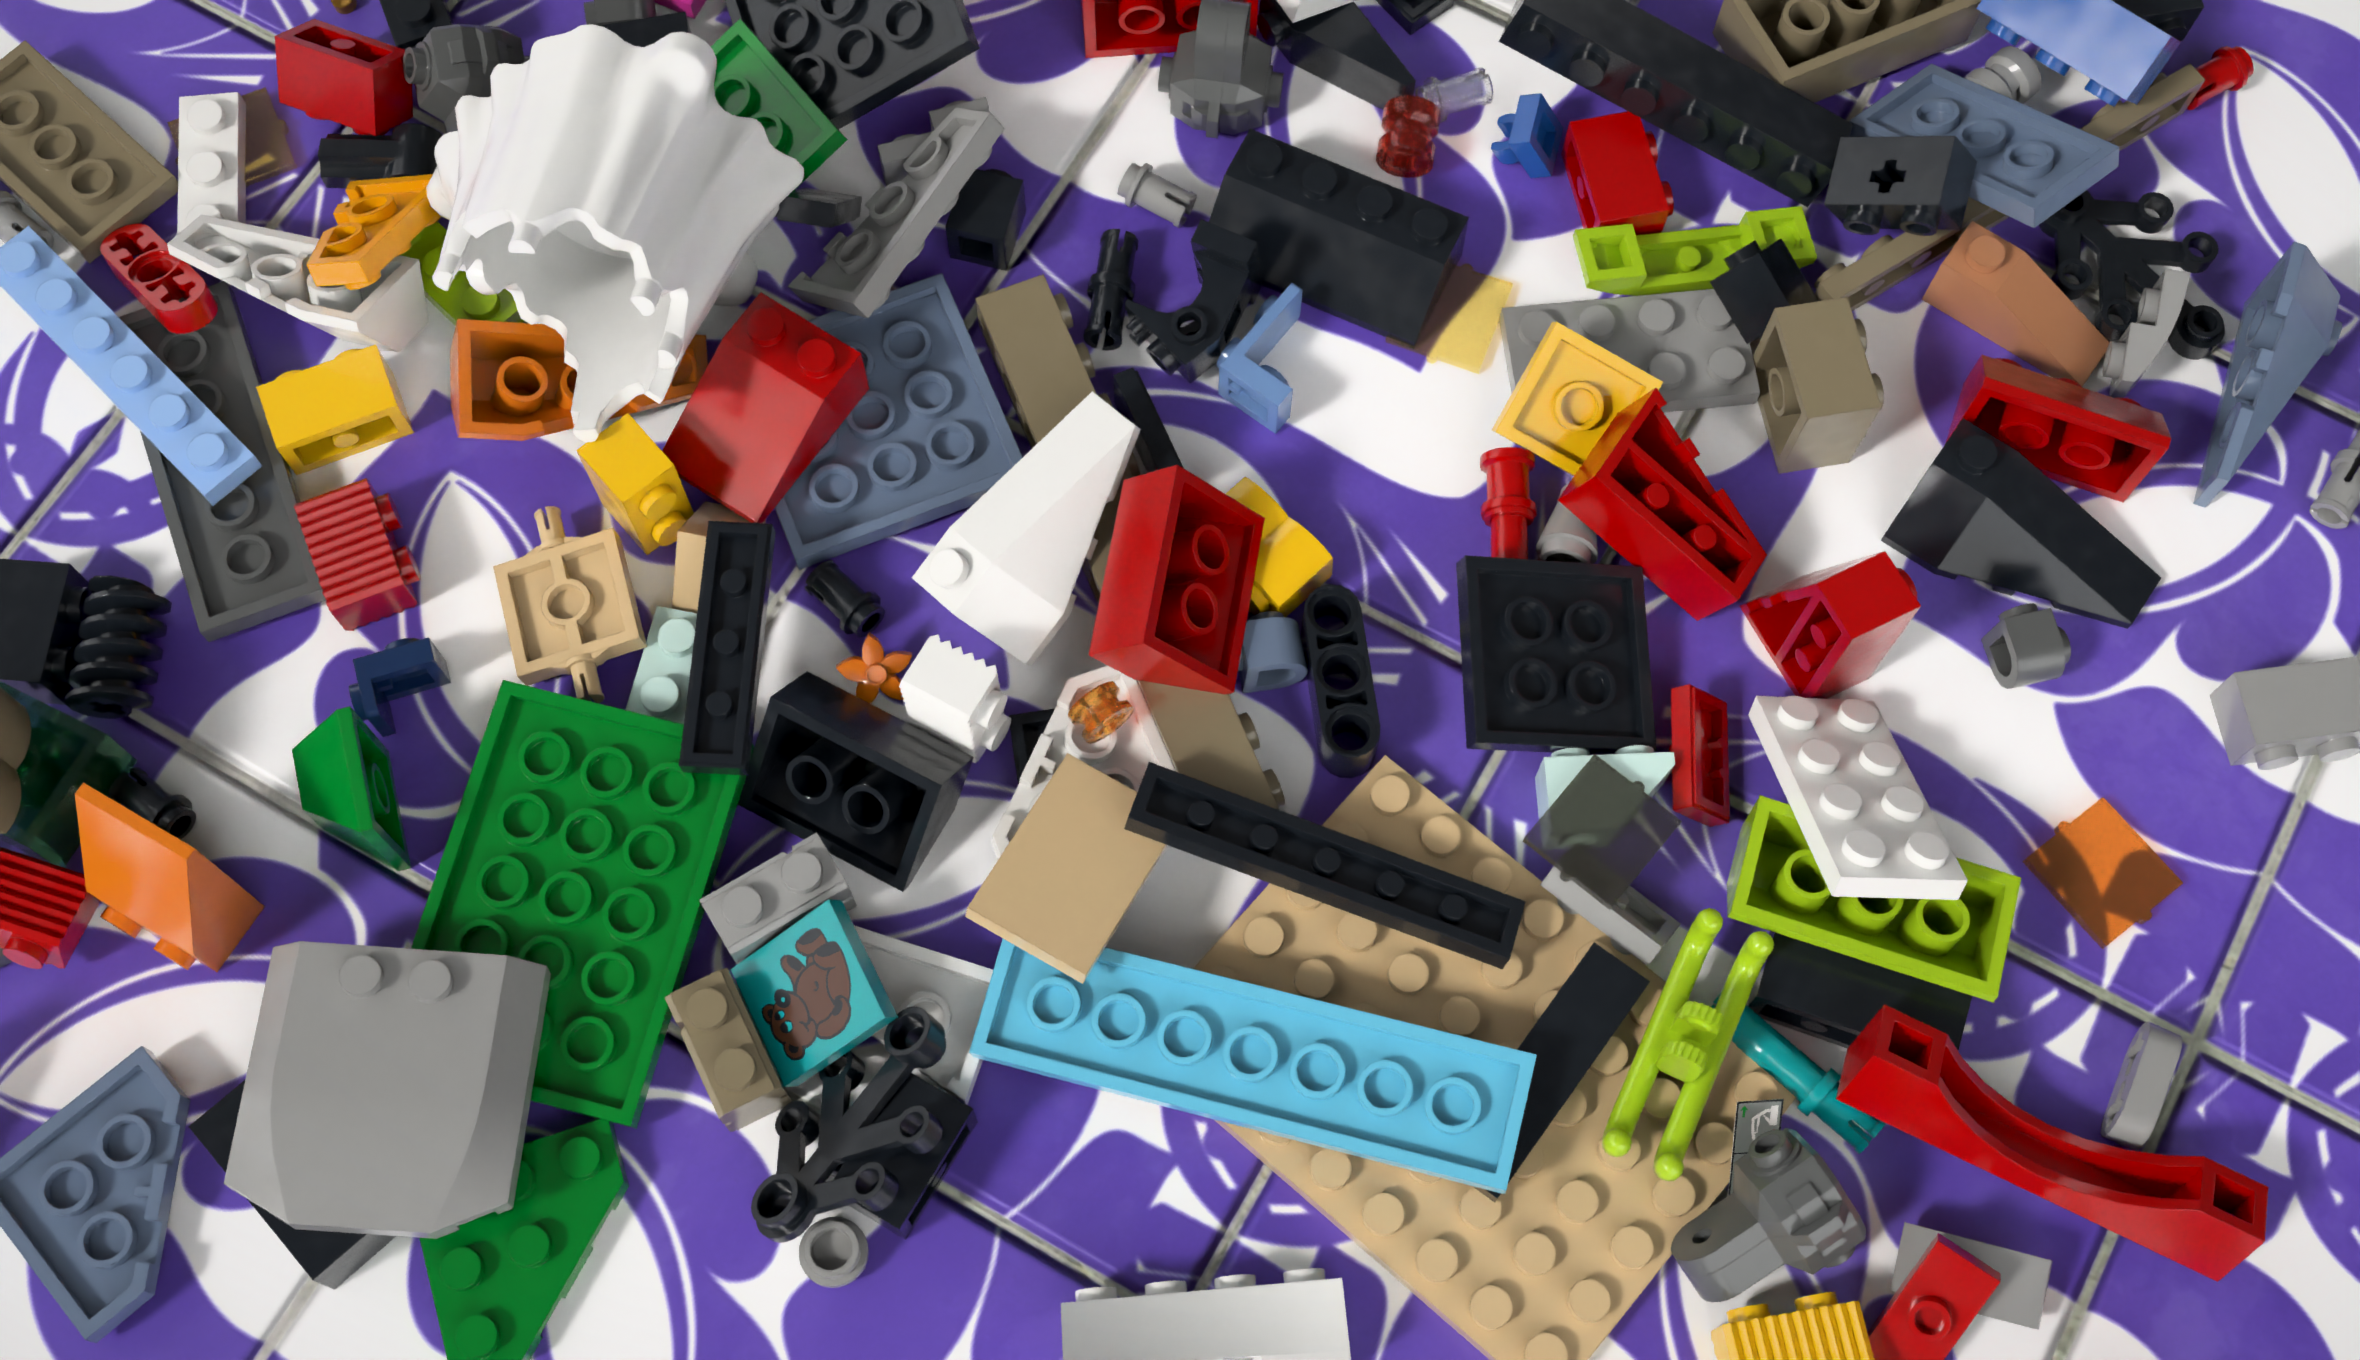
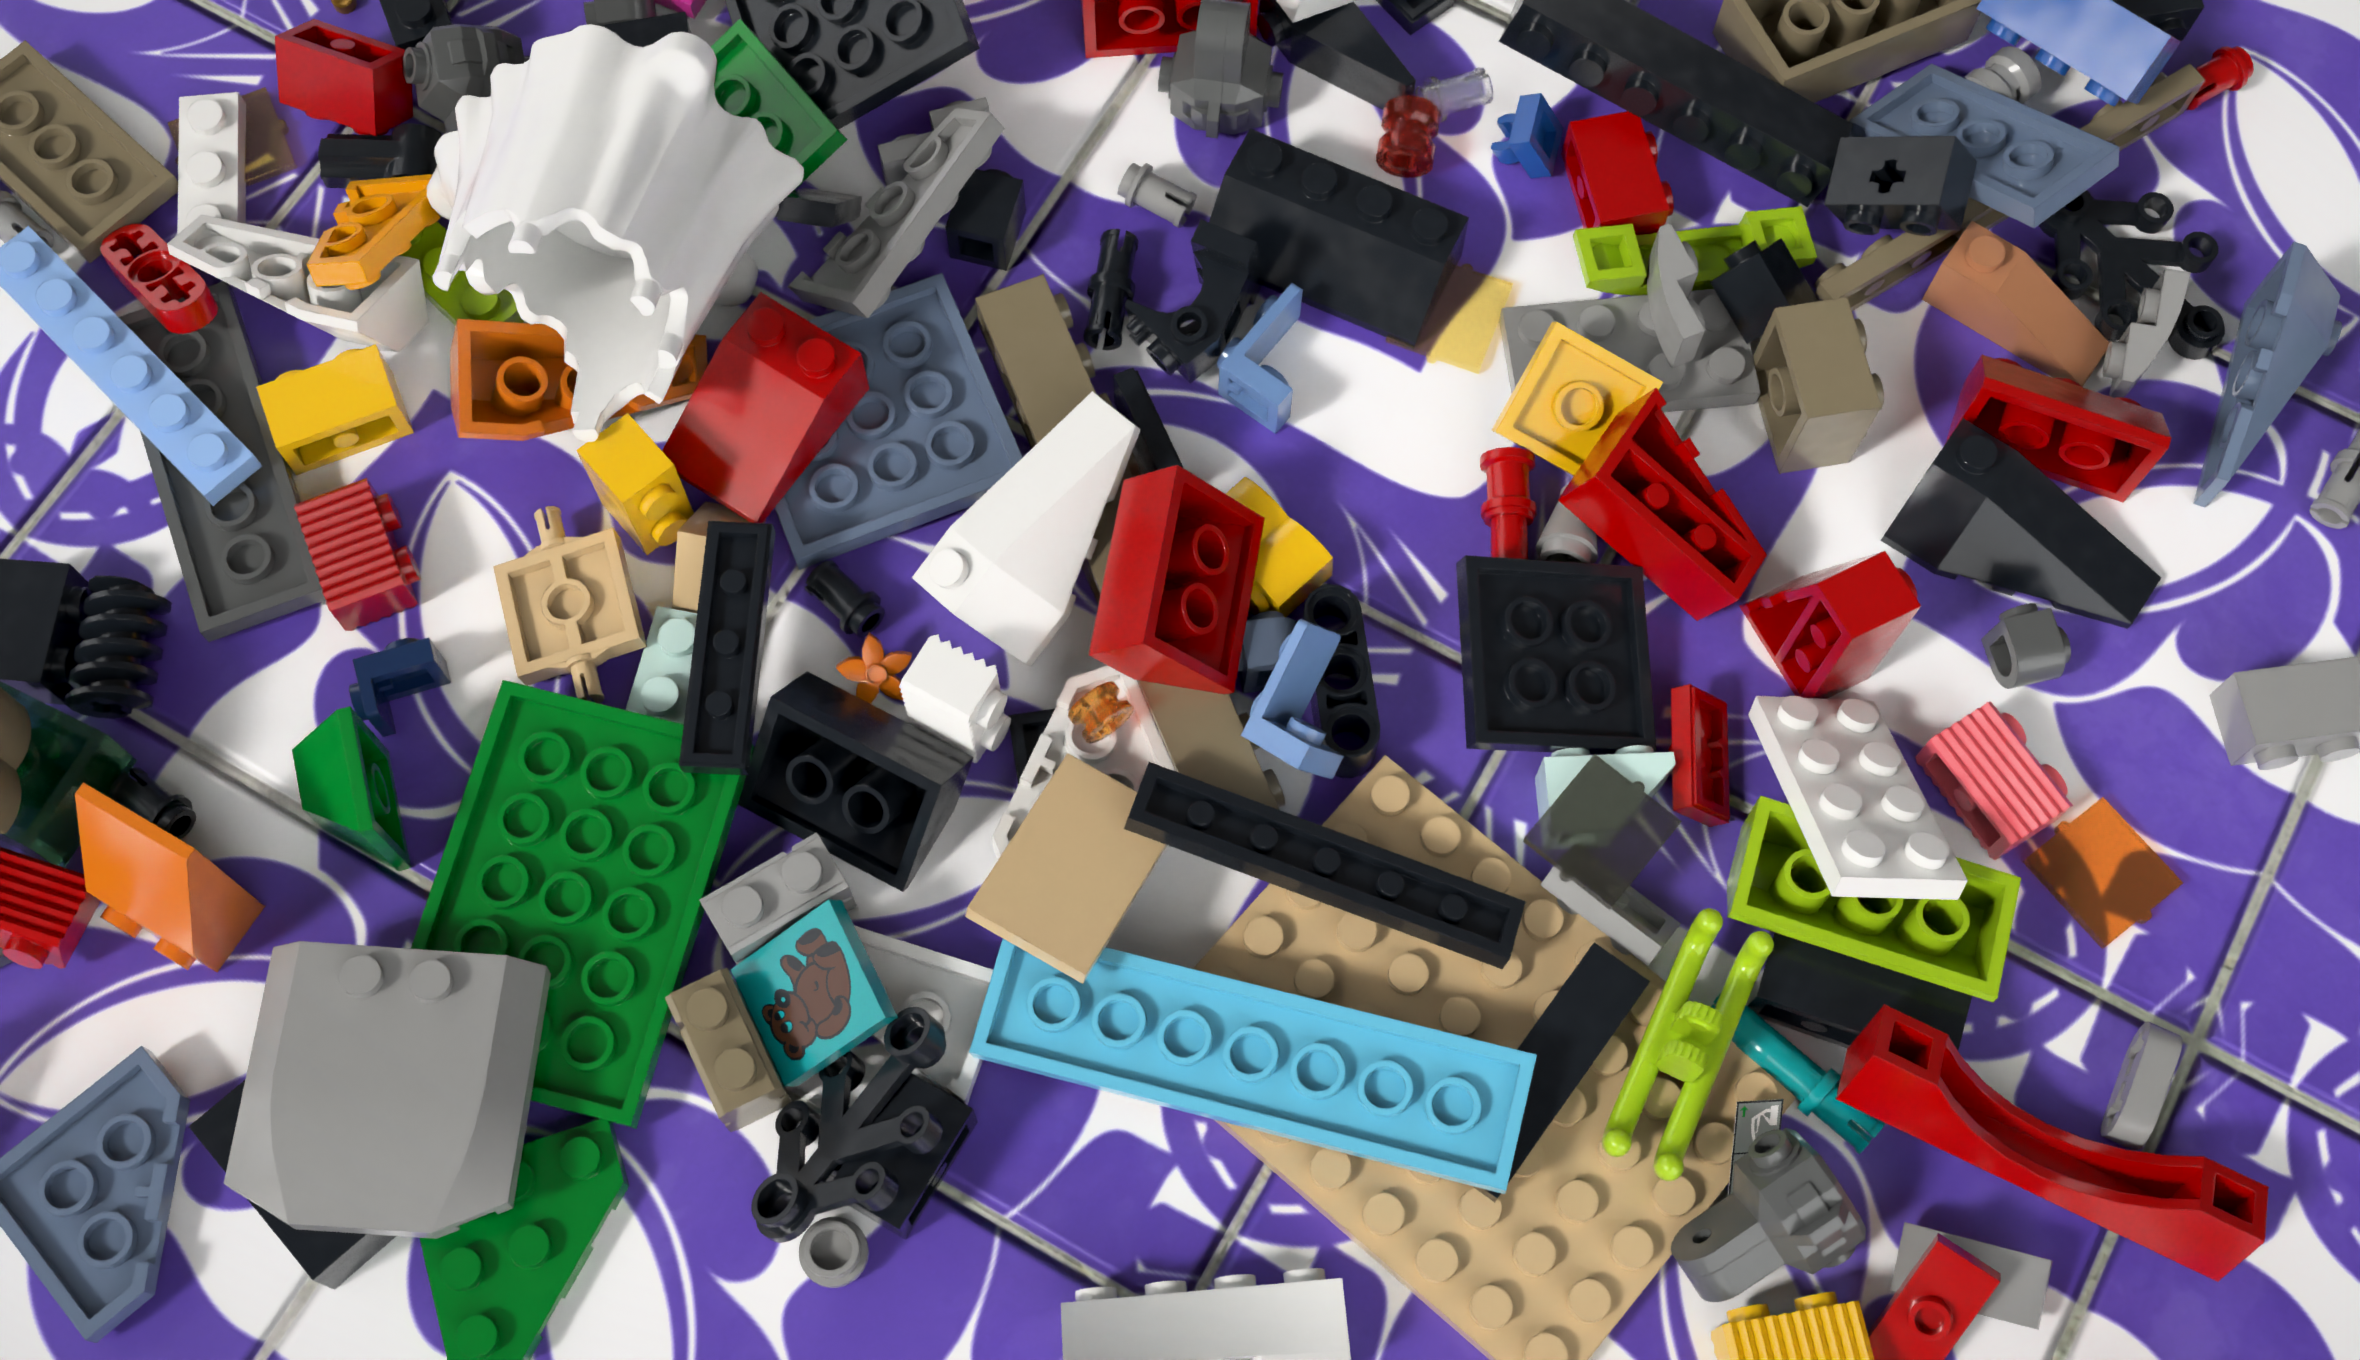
none -> medium blue bracket [1241,619,1344,779]
none -> light grey slope [1647,223,1705,368]
none -> coral brick [1915,701,2073,860]

